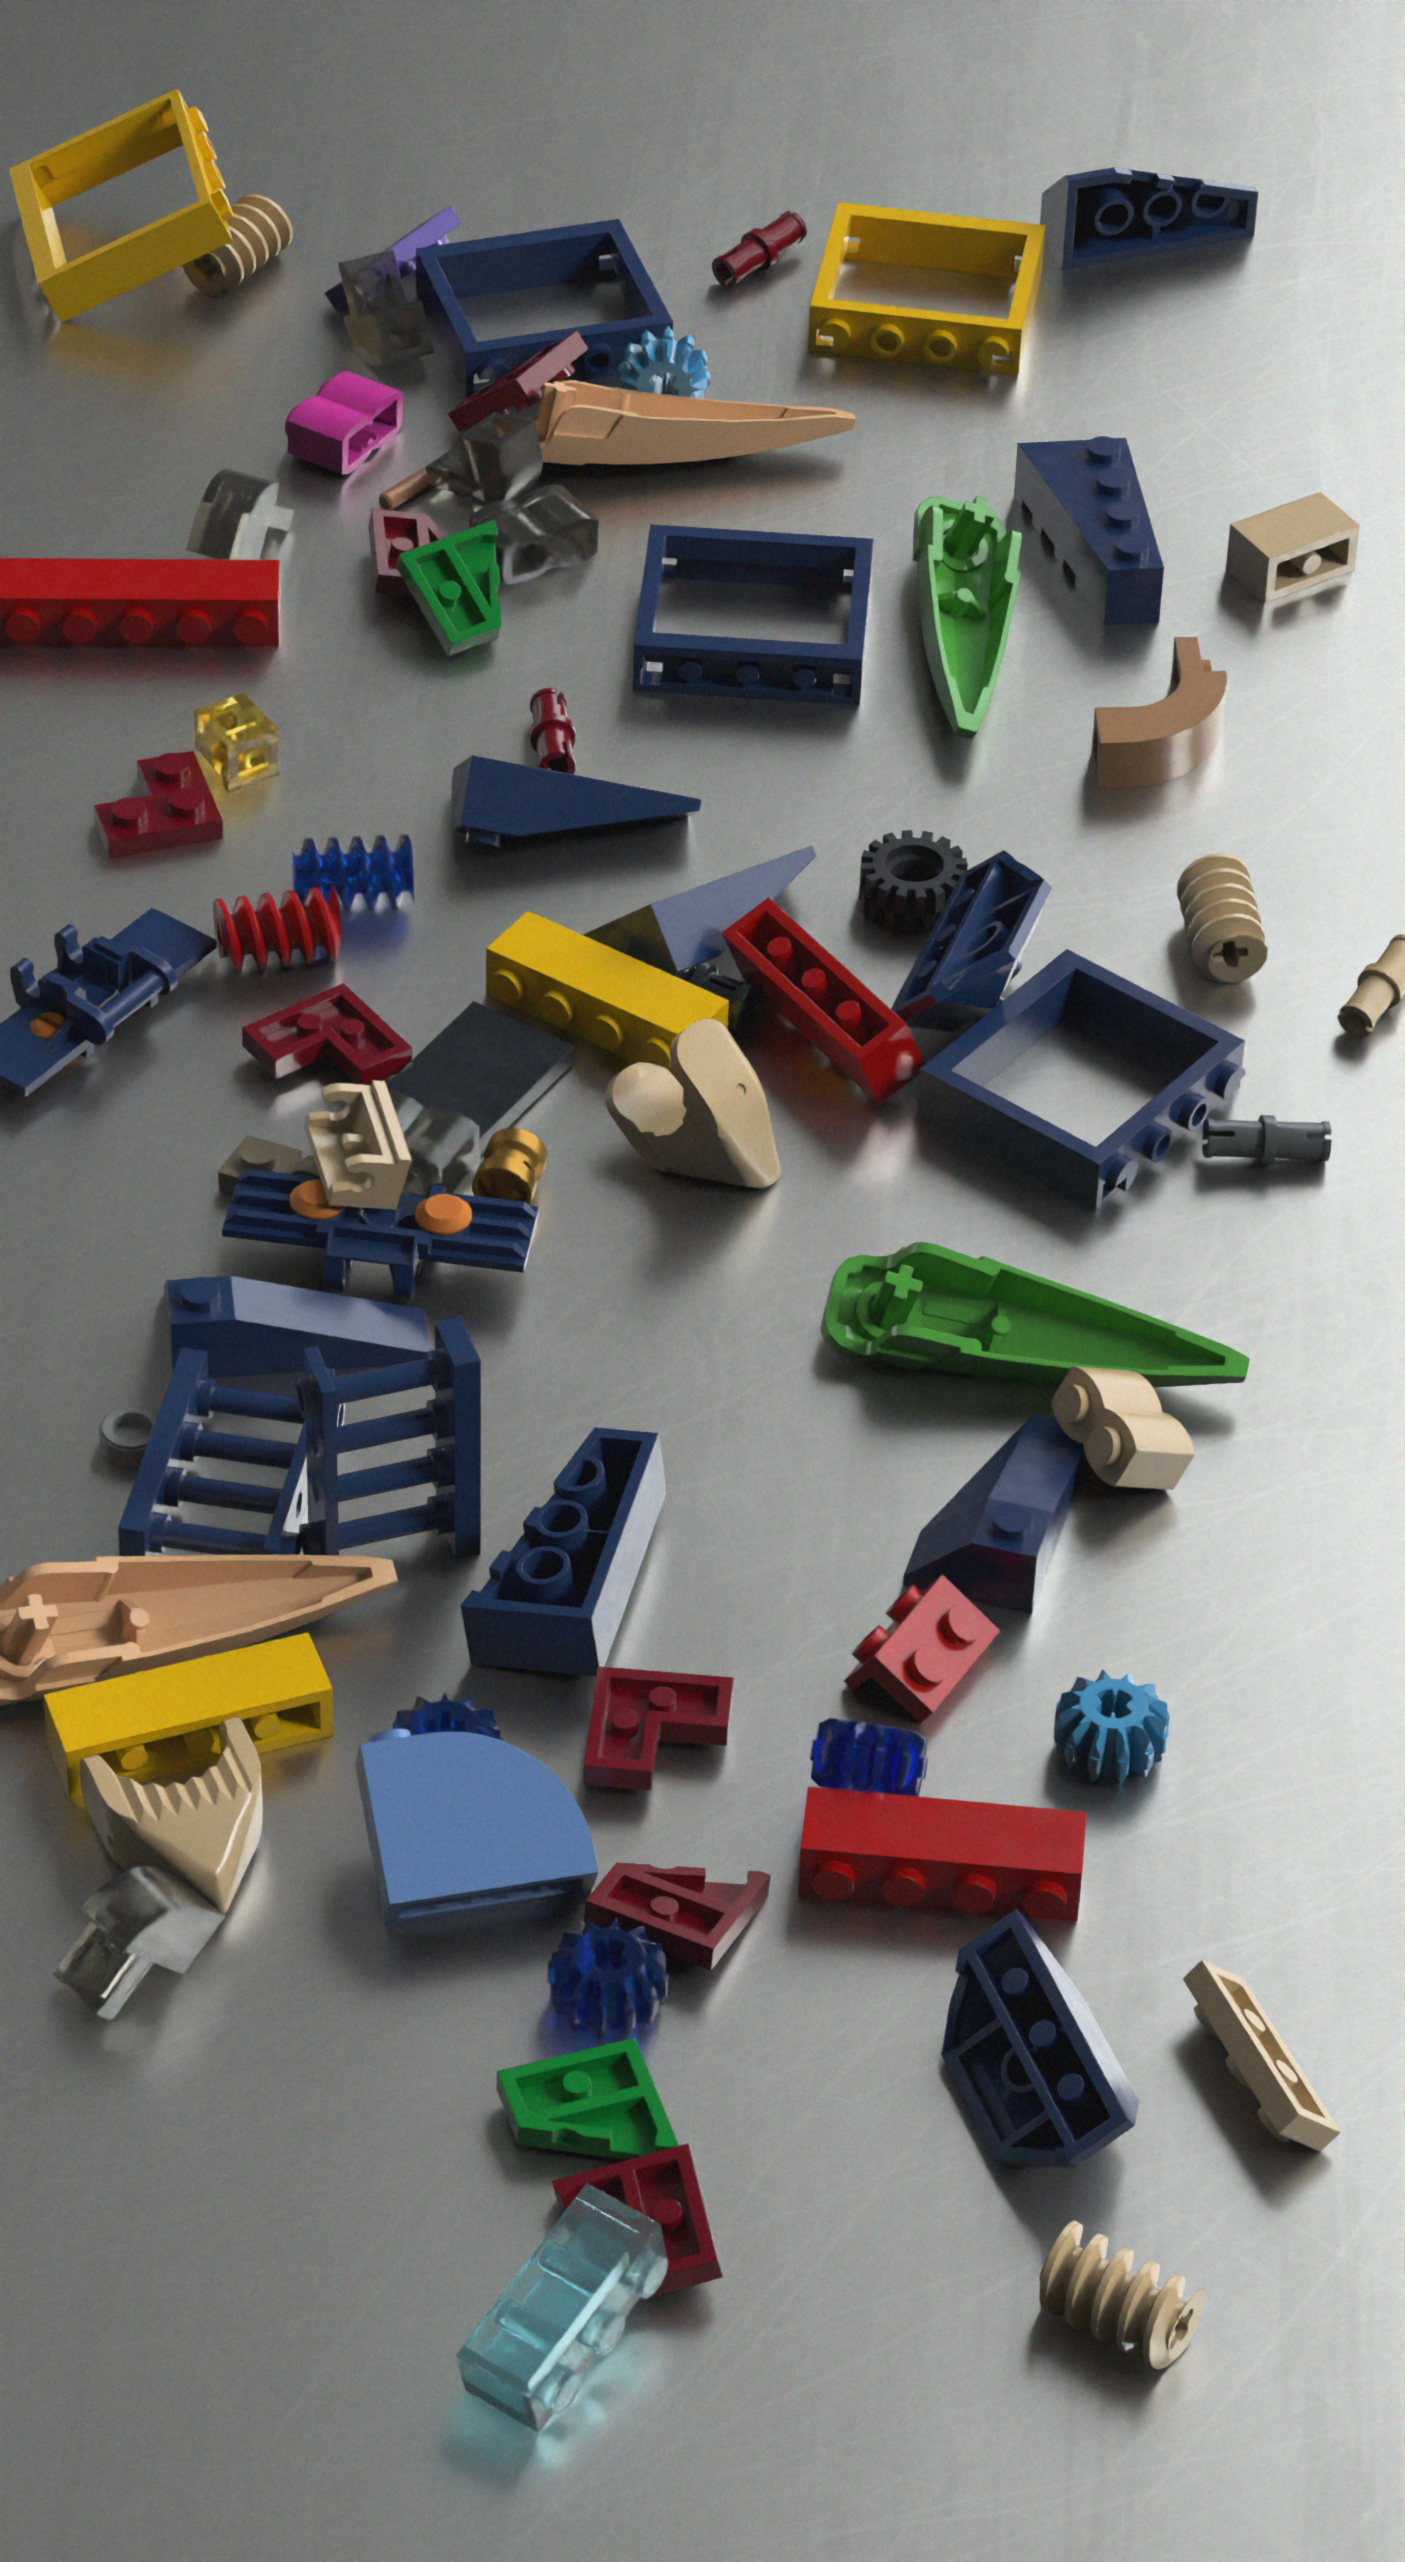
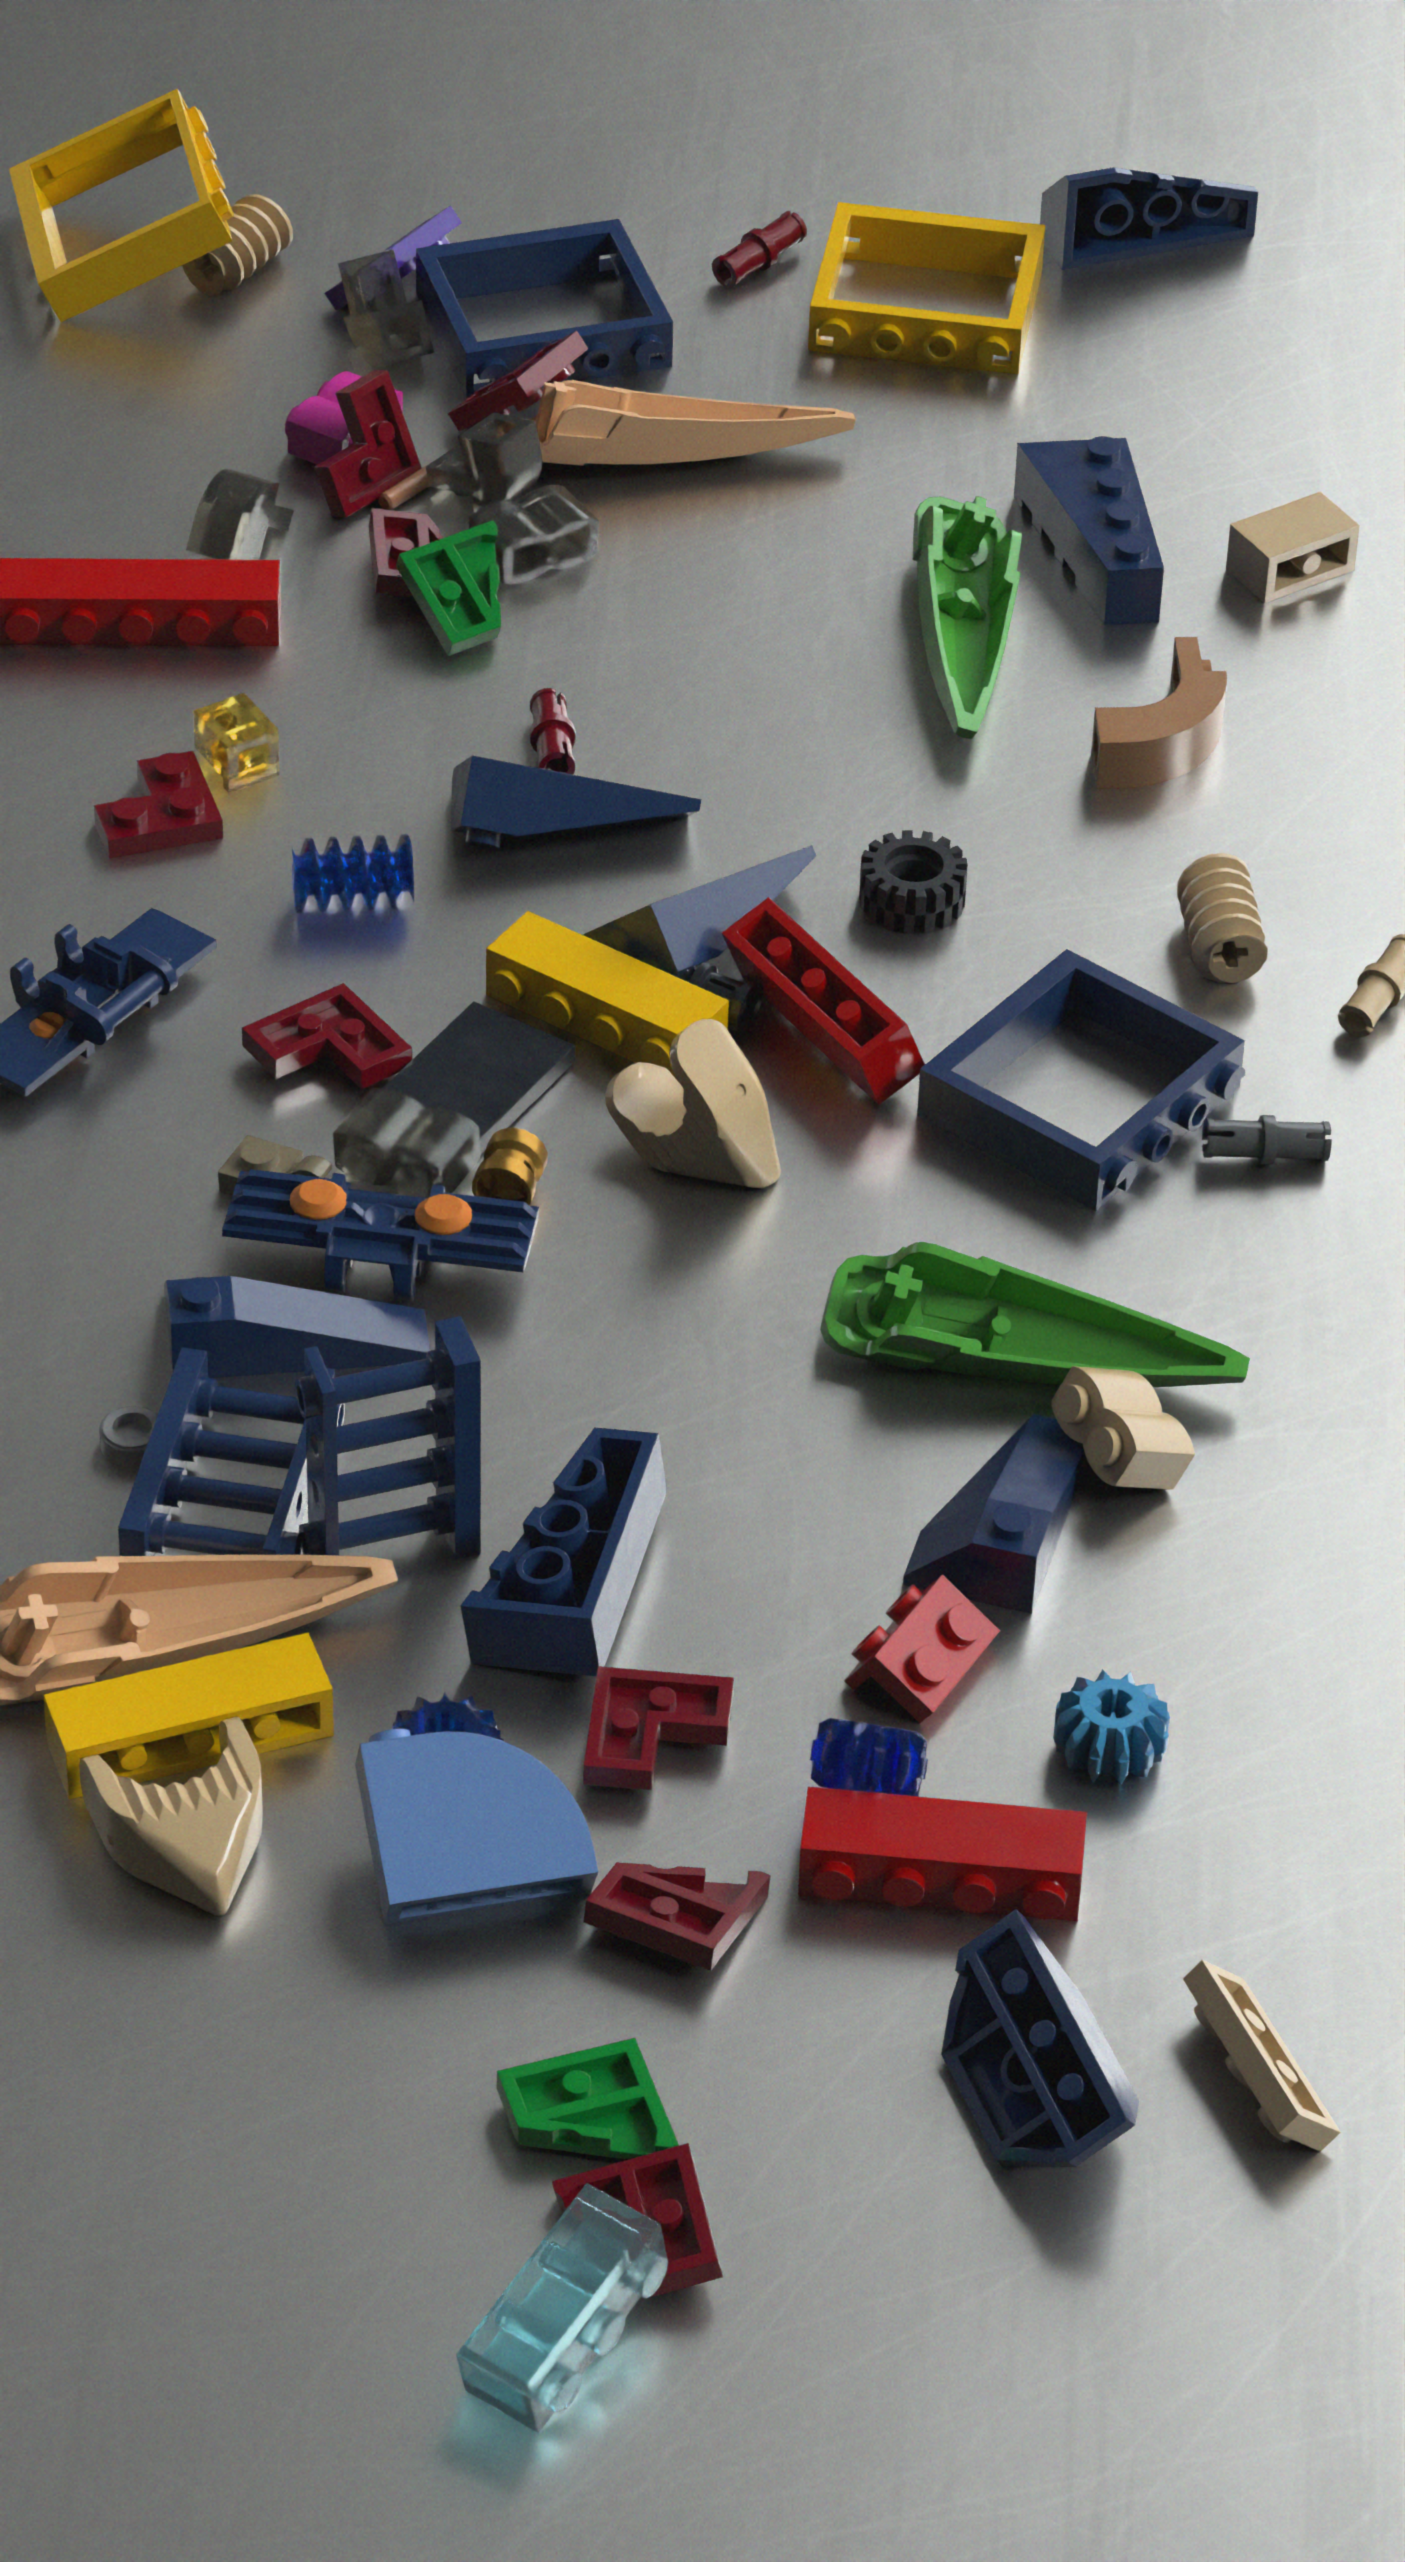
clear smoke brick [53,1866,225,2020] -> none
red piece [213,885,342,973] -> none
tan hinge [304,1080,412,1210] -> none
clear blue gear [547,1917,669,2040] -> none
dark azure gear [618,326,710,398] -> none
dark blue window [633,524,874,705] -> none
dark blue wedge [891,850,1052,1032] -> none
tan piece [1039,2220,1206,2370] -> none
none -> dark red plate [315,370,422,518]

